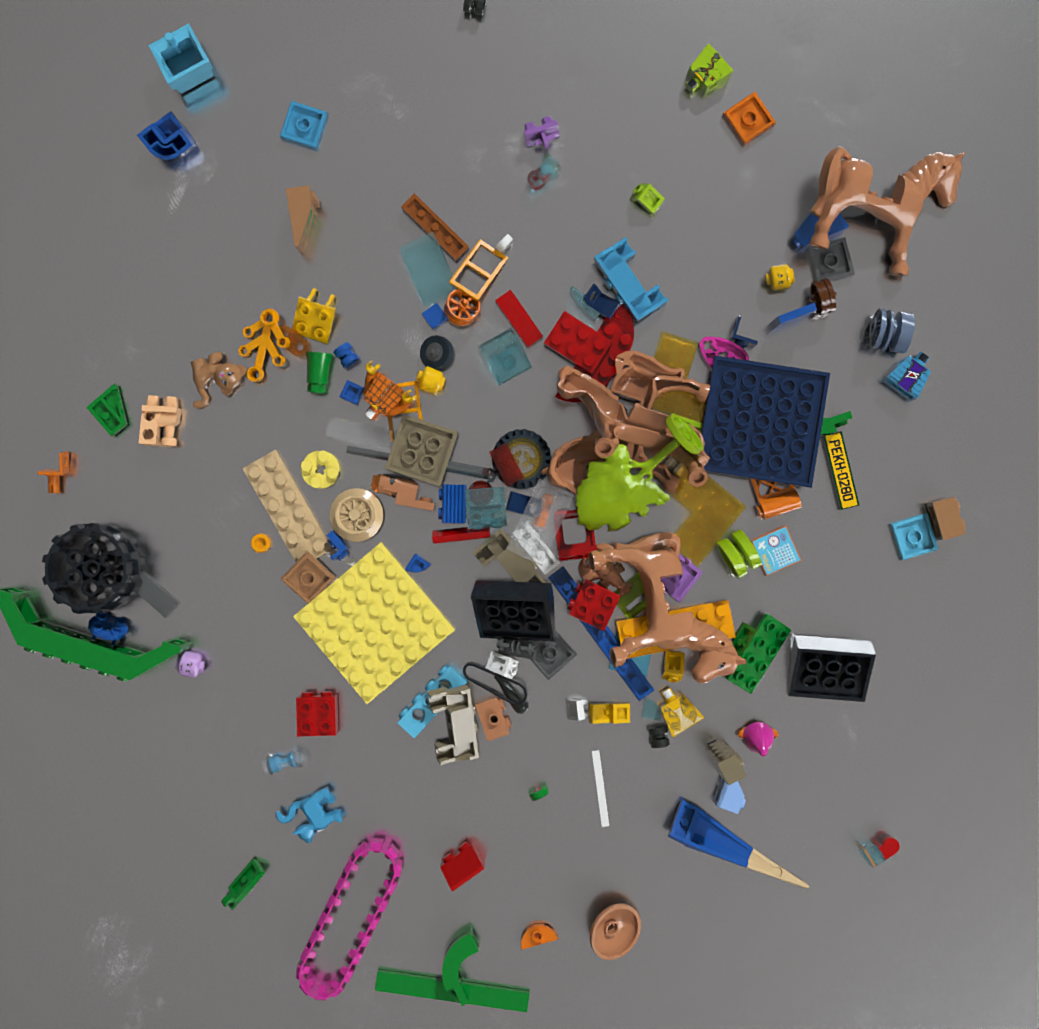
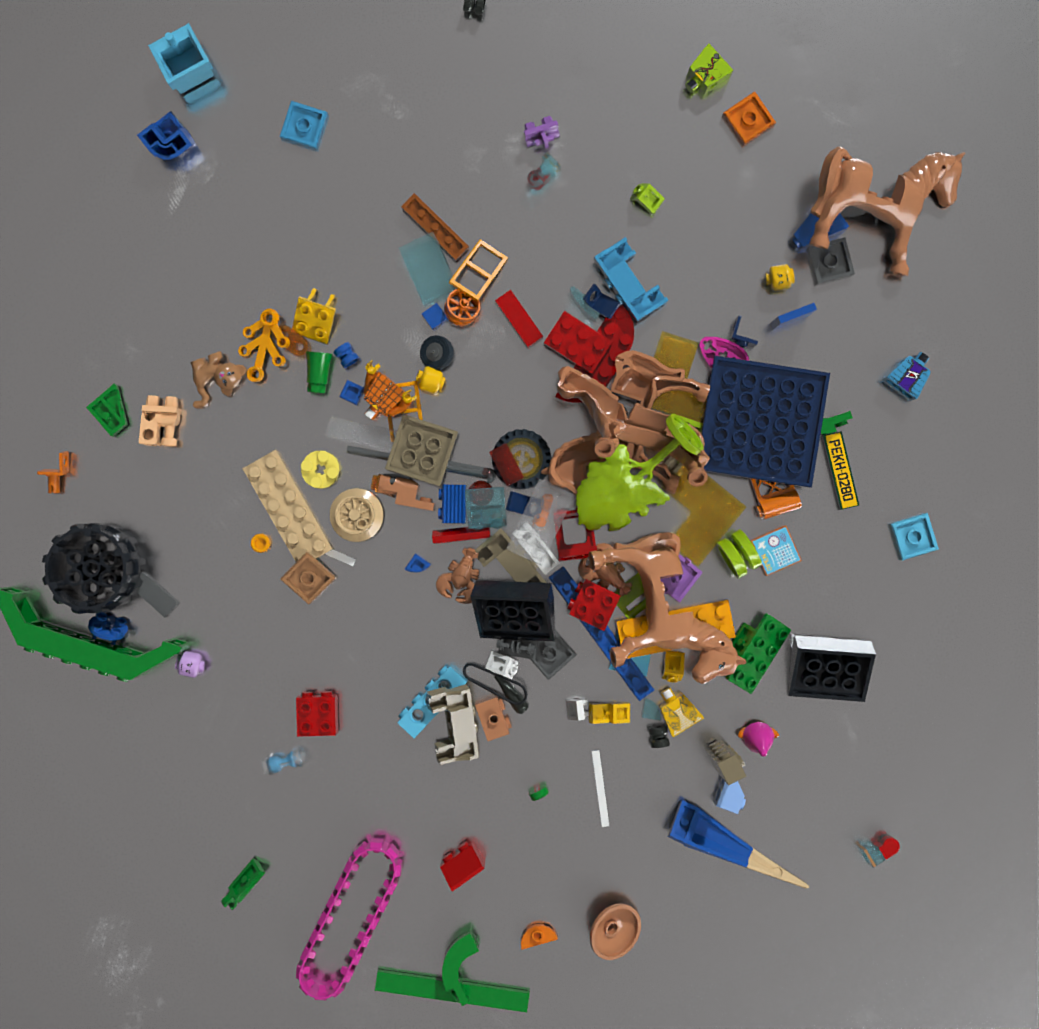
dark azure animal [275,786,343,843] -> none
medium nougat slope [286,185,320,255] -> none
light yellow plate [293,542,455,704] -> none
blue bracket [326,530,350,561] -> none
clear light blue slope [478,328,532,385] -> none
white tile [495,234,513,252] -> none
reddish brown wheel [809,278,837,316] -> none
sand blue wheel [869,308,915,354] -> none
medium nougat brick [926,497,966,540] -> none
none -> nougat animal [436,548,479,604]

